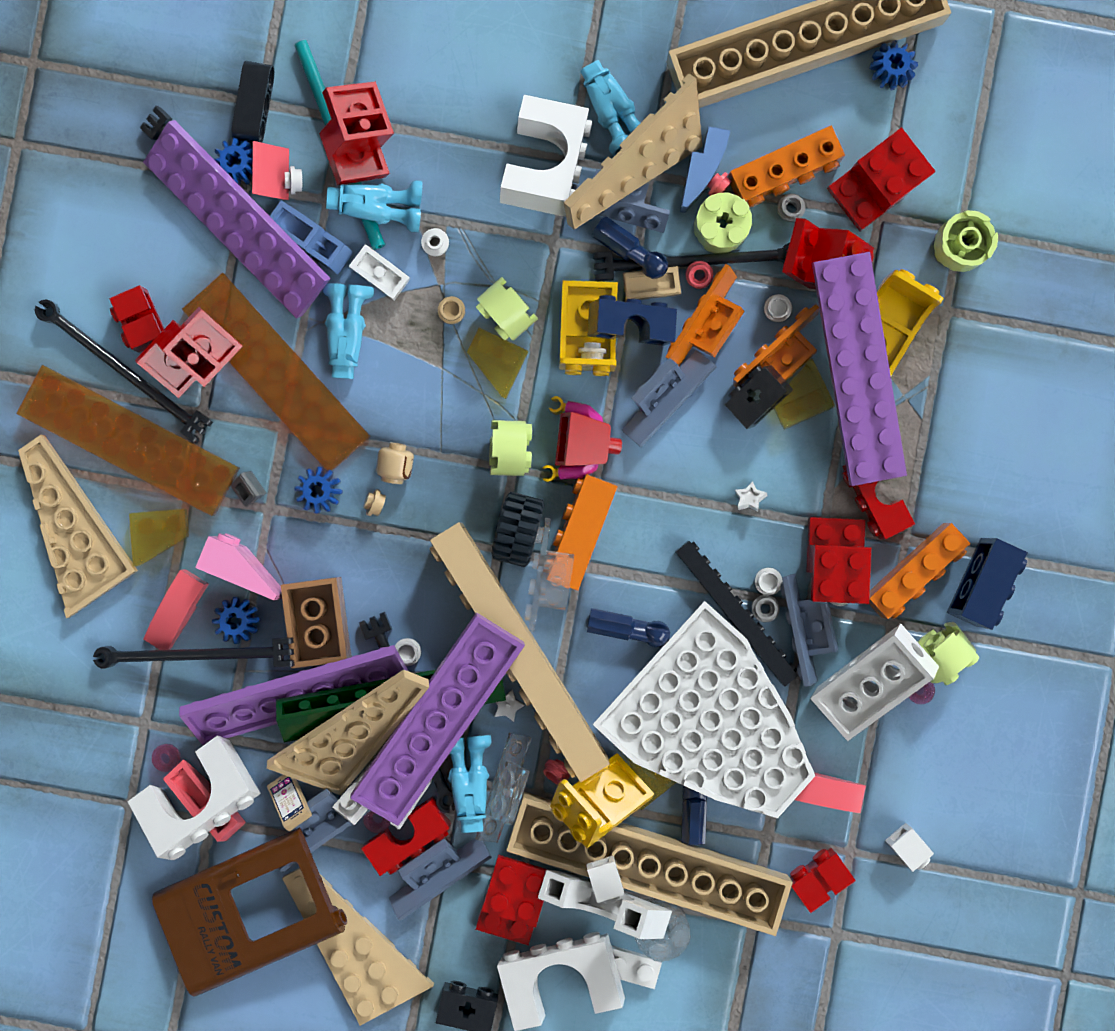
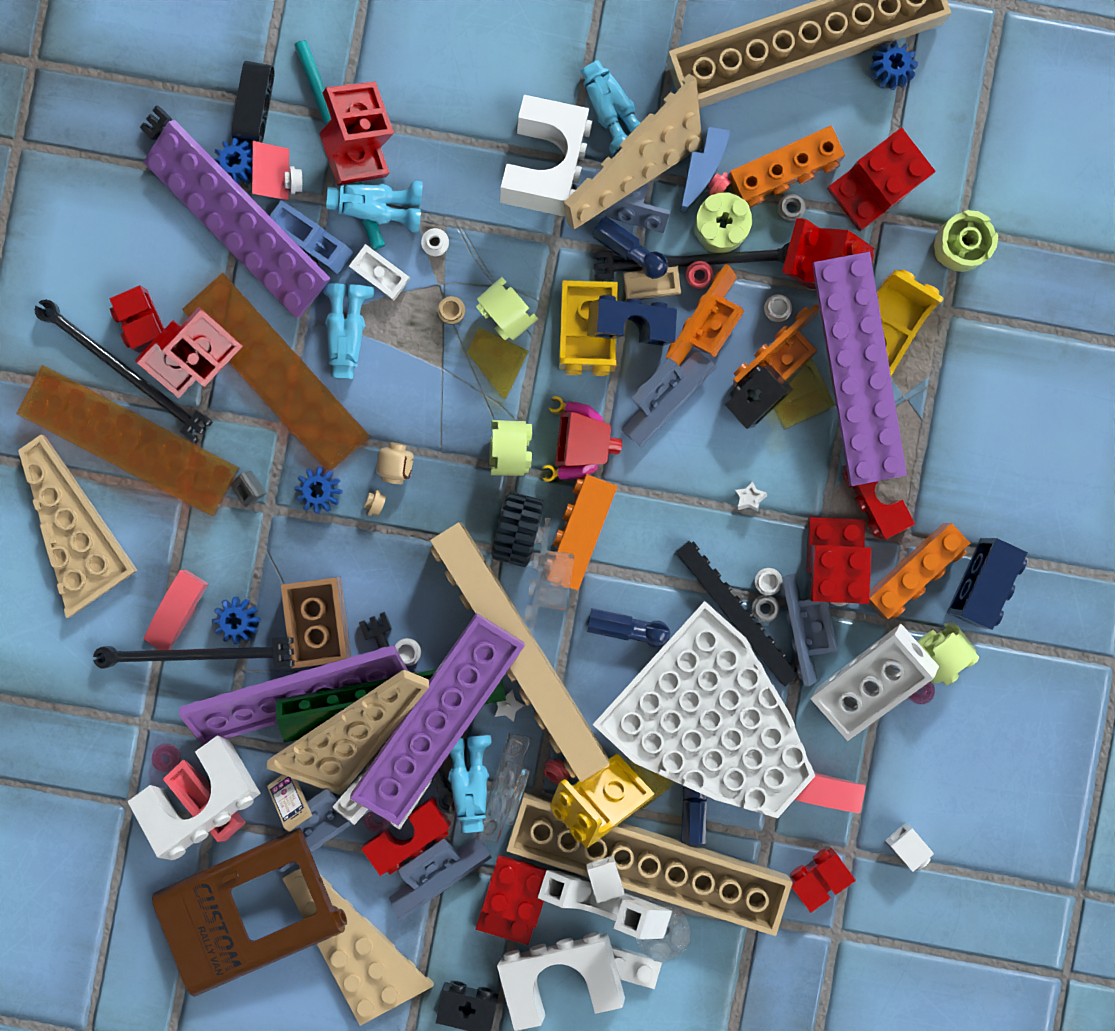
clear yellow wing [129,509,189,566] -> none
bright pink slope [195,533,282,600] -> none
white plate [578,342,606,359] -> none

